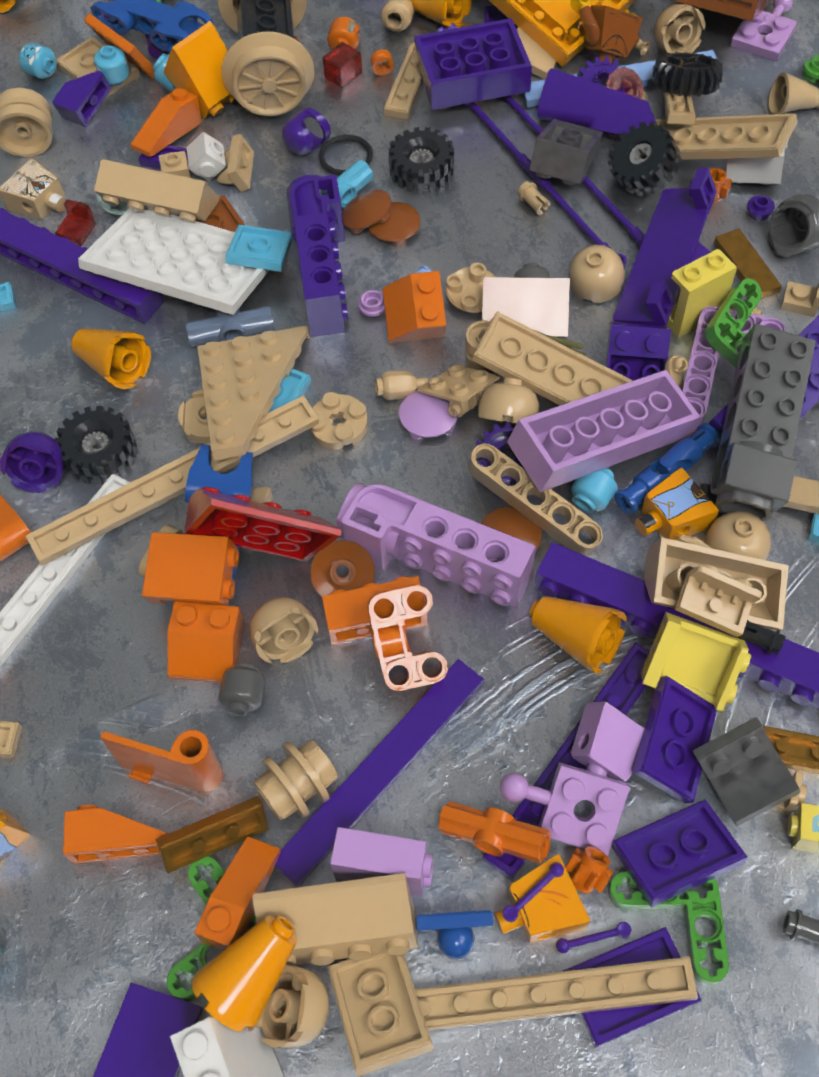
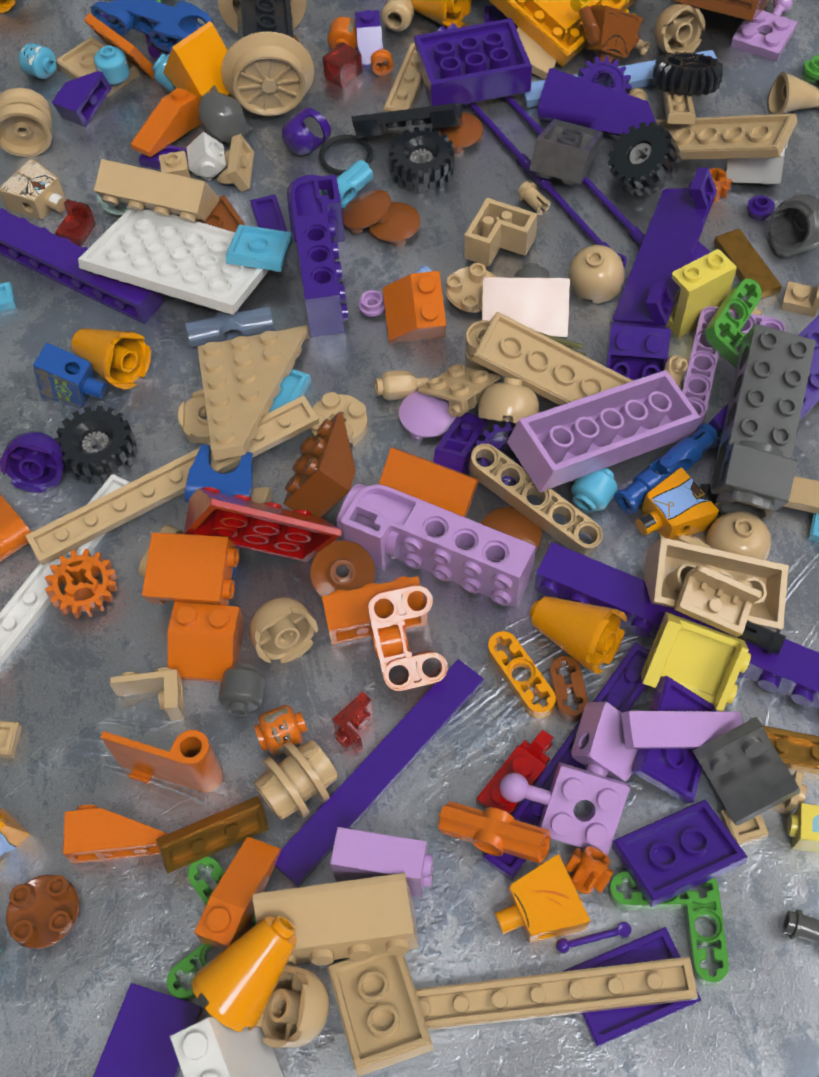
blue tile [417,910,493,960] -> none
dark purple hinge [503,863,564,922] -> none
clear red gear [604,68,643,99] -> none
none -> dark orange dish [6,875,80,949]
none -> blue torso [33,343,107,407]
none -> orange gear [45,549,118,619]
none -> tan bracket [110,668,184,721]
none -> dark grey helmet [197,86,253,144]
none -> dark purple tile [250,194,288,232]
none -> orange head [254,705,308,756]
none -> dark orange slope [283,412,356,518]
none -> clear red bracket [332,691,374,753]
none -> black piece [351,103,462,138]
none -> slope [355,10,383,69]
none -> orange tile [379,447,479,518]
none -> dark orange dish [432,112,483,154]
none -> dark purple slope [433,412,489,475]
none -> tan brick [464,198,538,267]
none -> red hinge [476,729,554,815]
none -> light orange beam [488,631,556,719]
none -> dark orange beam [549,656,588,722]
none -> lavender tile [621,711,743,749]
none -> tan tile [719,809,769,846]

